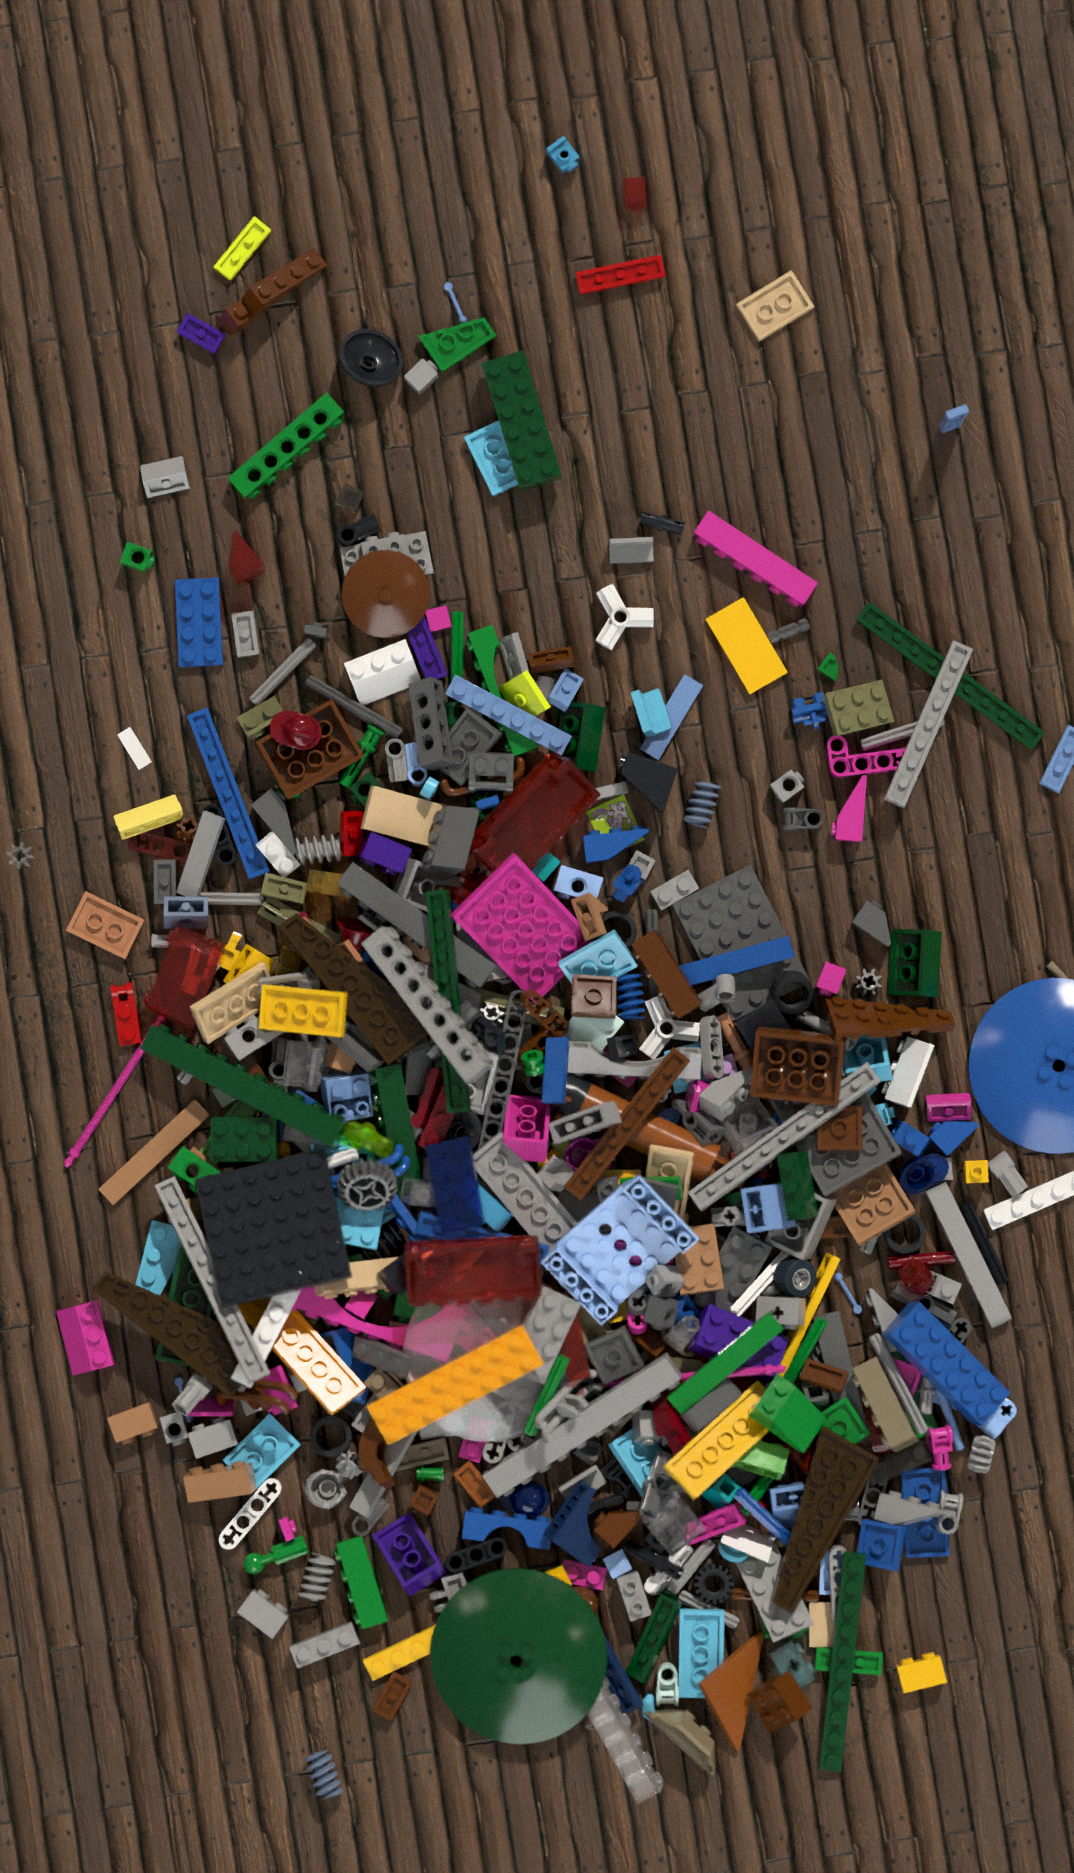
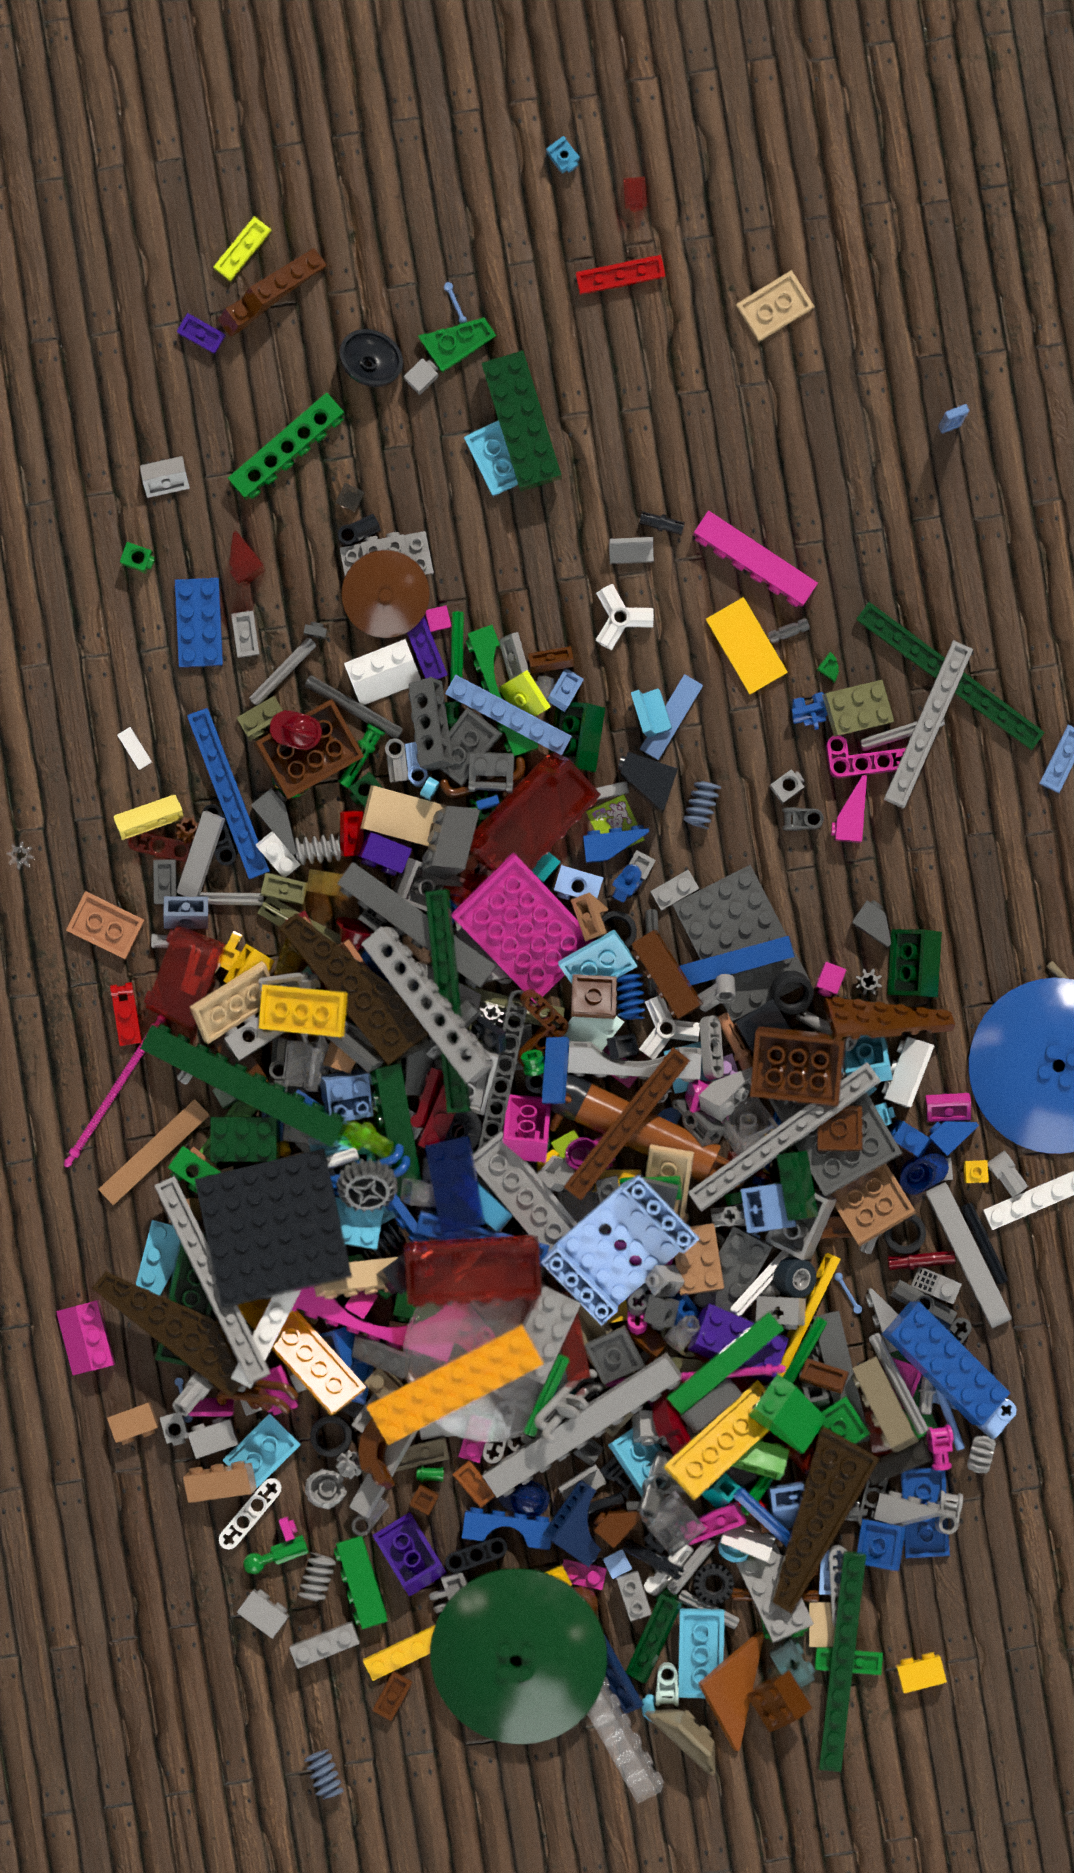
light grey brick [548,1101,622,1144] -> none
clear red brick [898,1257,936,1297] -> none

